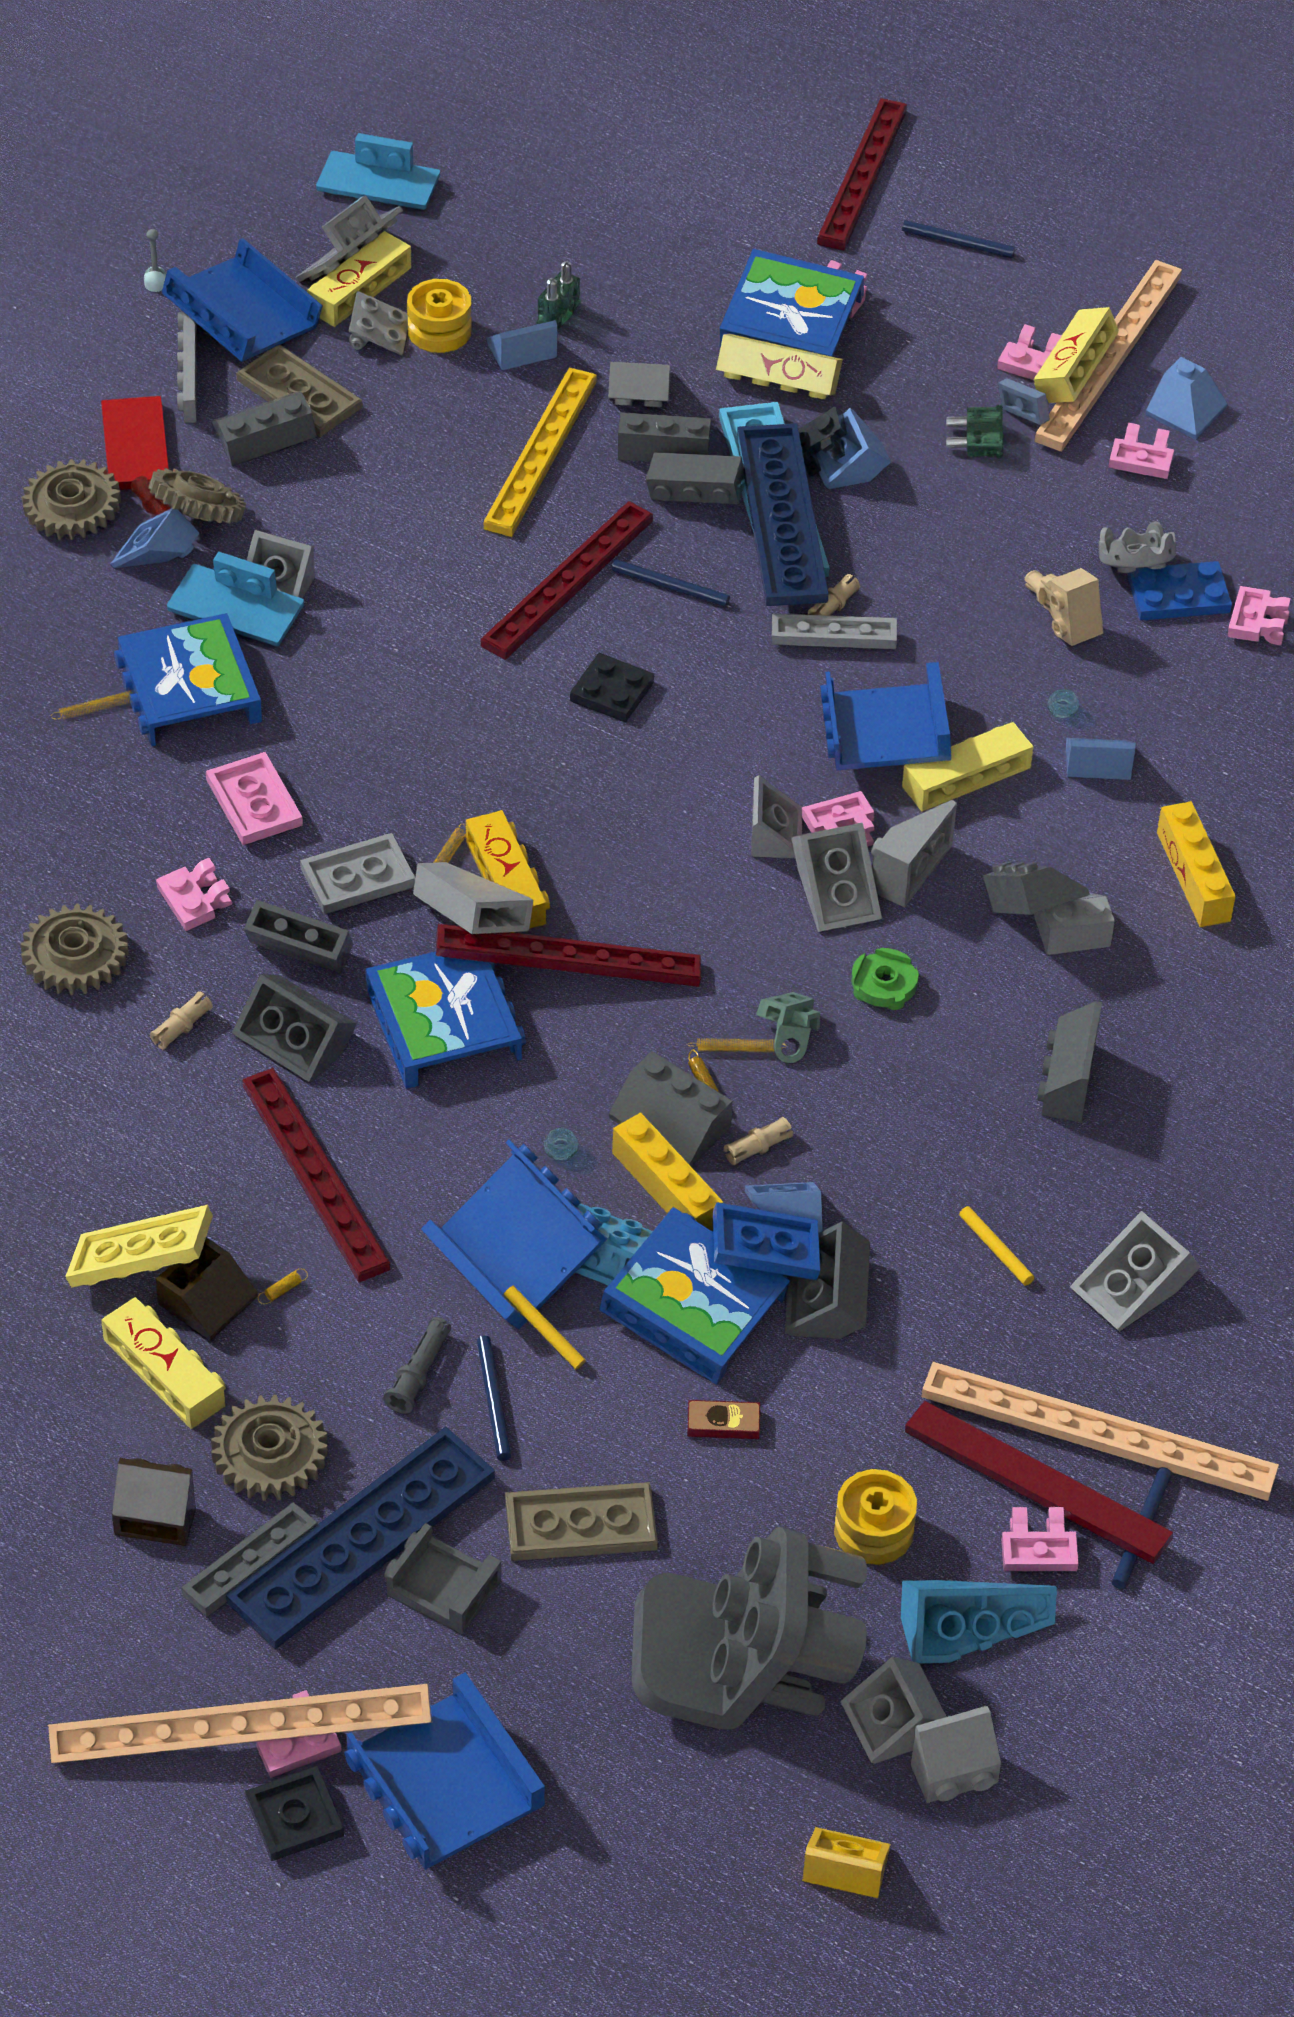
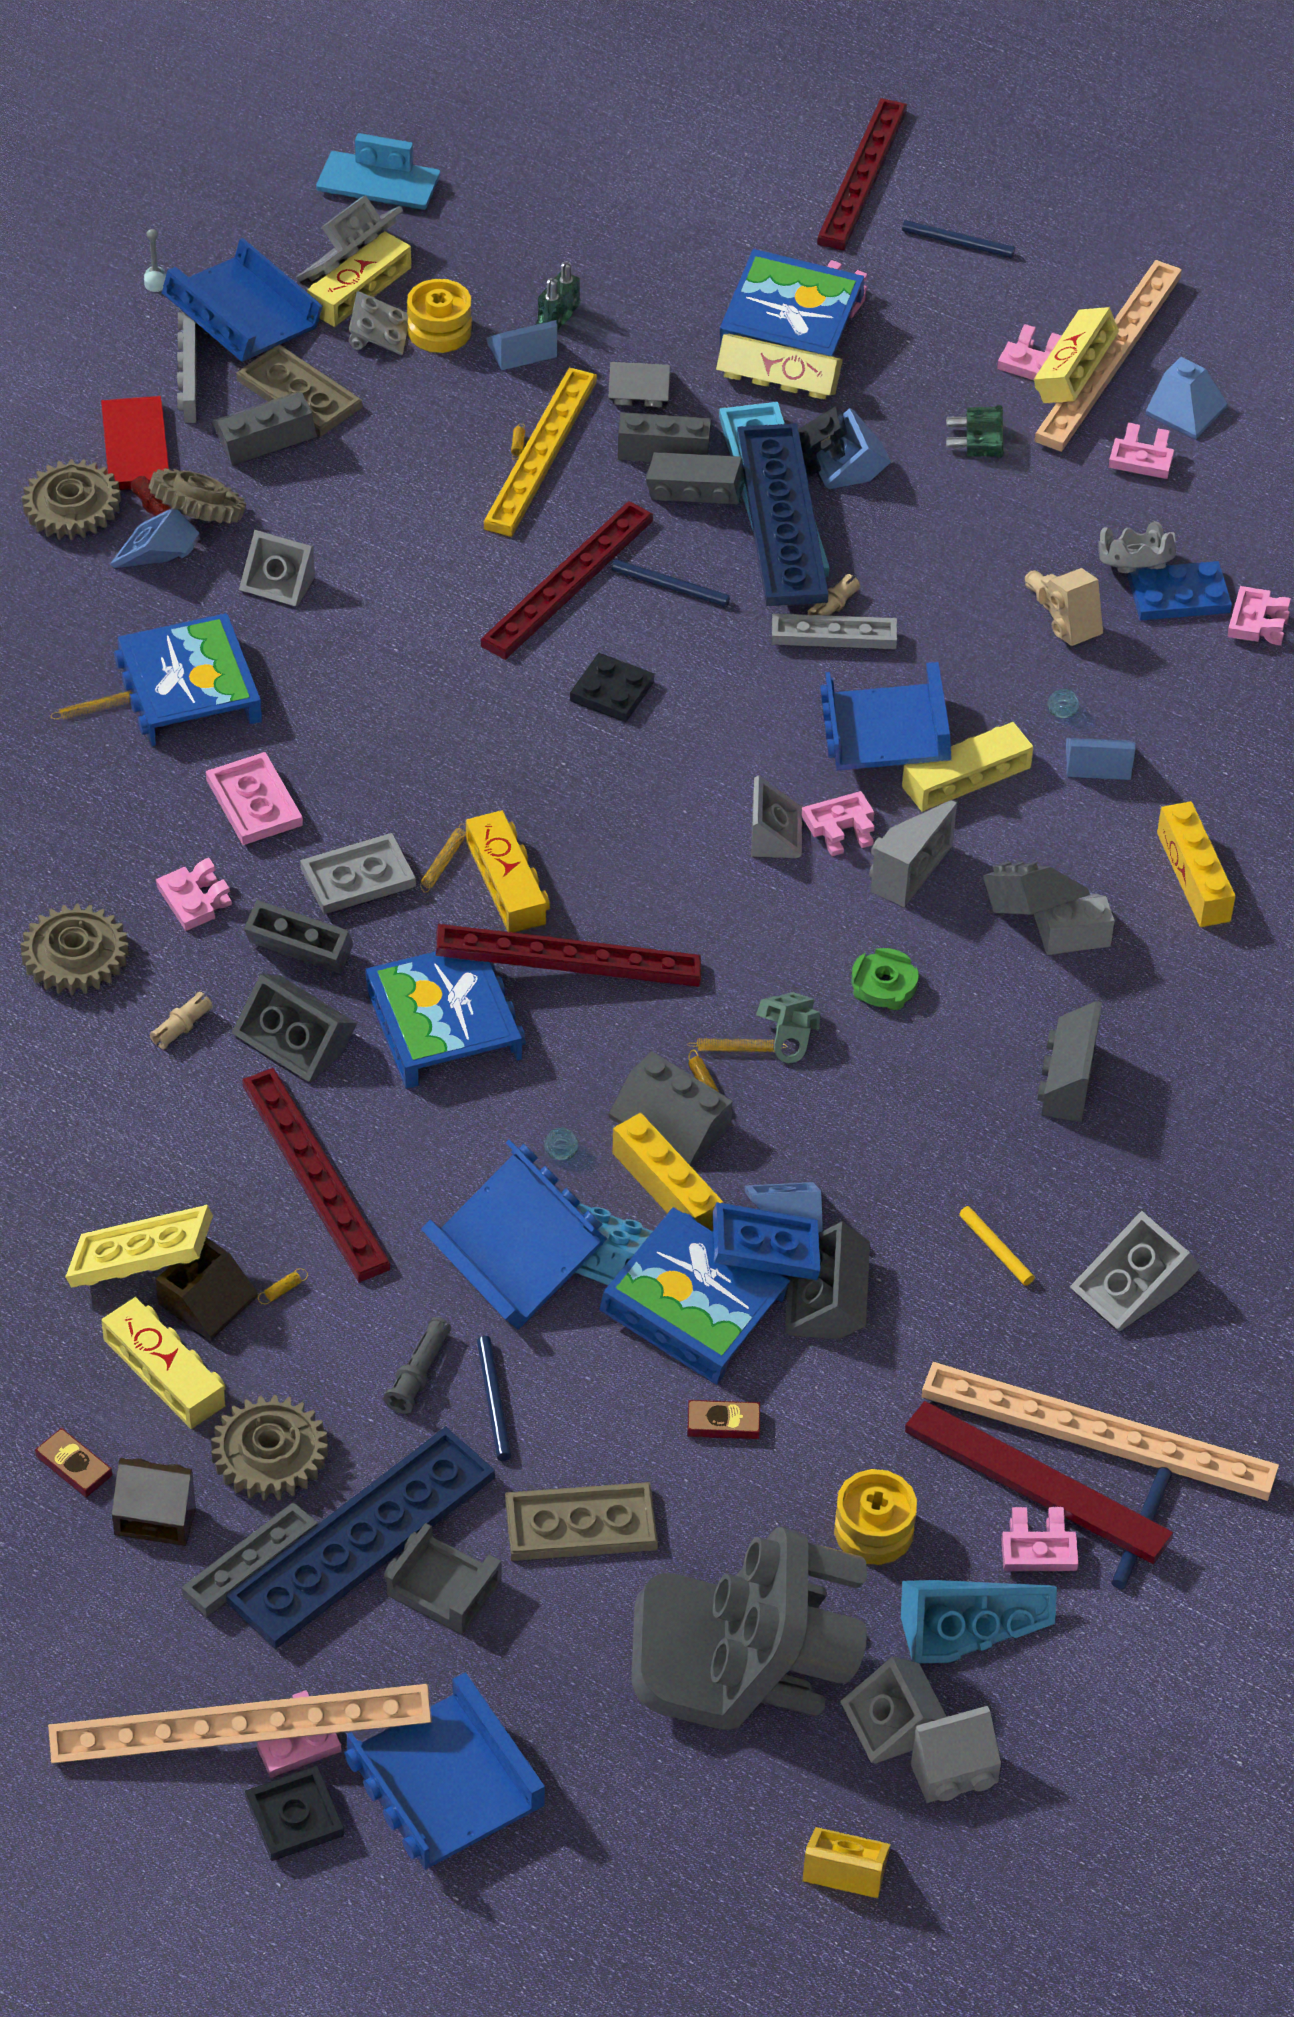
dark azure bracket [167,551,304,646] -> none
light grey slope [413,862,533,934] -> none
yellow bar [504,1285,586,1370] -> none
tan pin [724,1117,793,1165] -> none
light grey slope [791,823,882,932] -> none
sand blue plate [998,378,1050,425] -> none
none -> tile [35,1427,113,1498]
none -> yellow piece [511,424,525,459]

